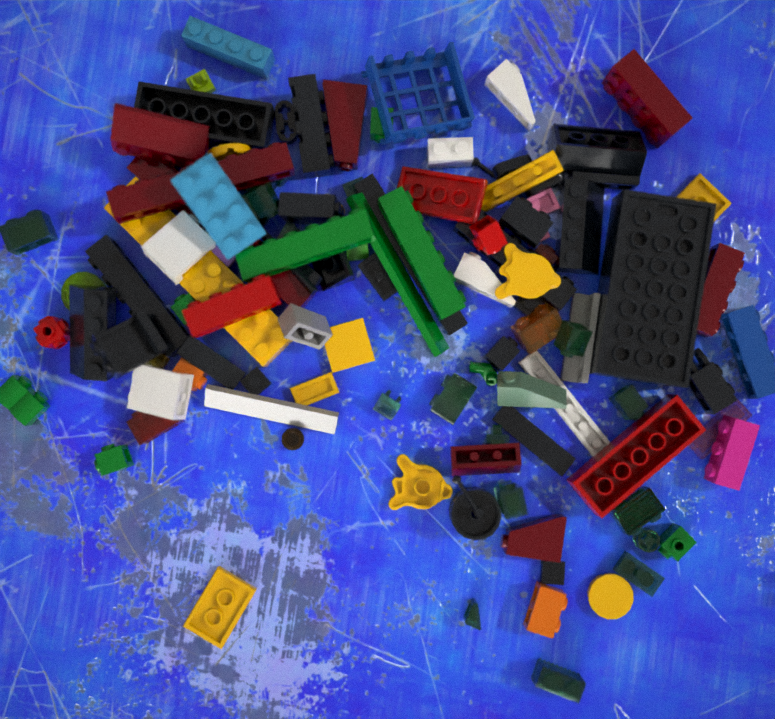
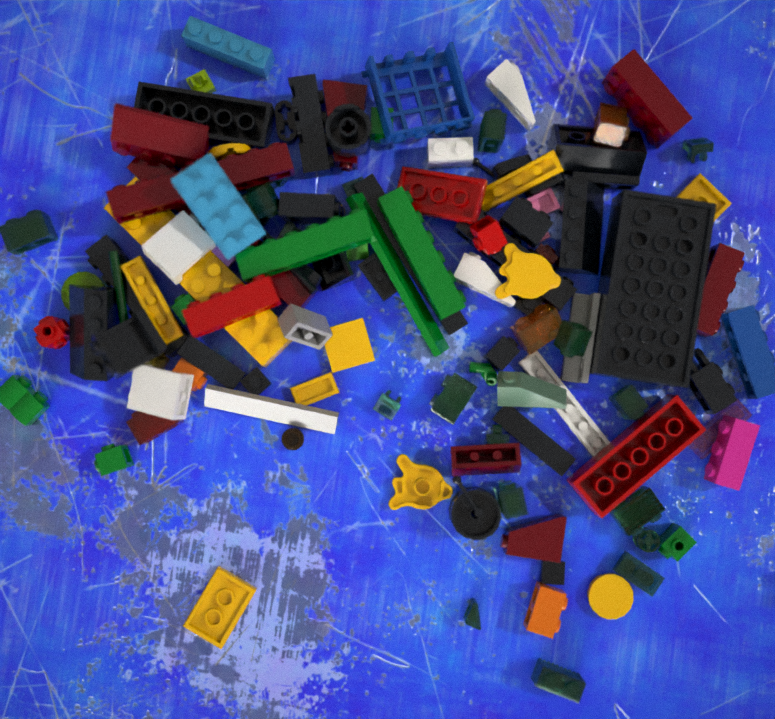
none -> dark green bar [108,251,129,323]
none -> yellow tile [120,255,184,345]
none -> black brick [325,104,372,157]
none -> clear green brick [478,109,508,153]
none -> brick [593,102,630,148]
none -> tile [683,137,714,163]

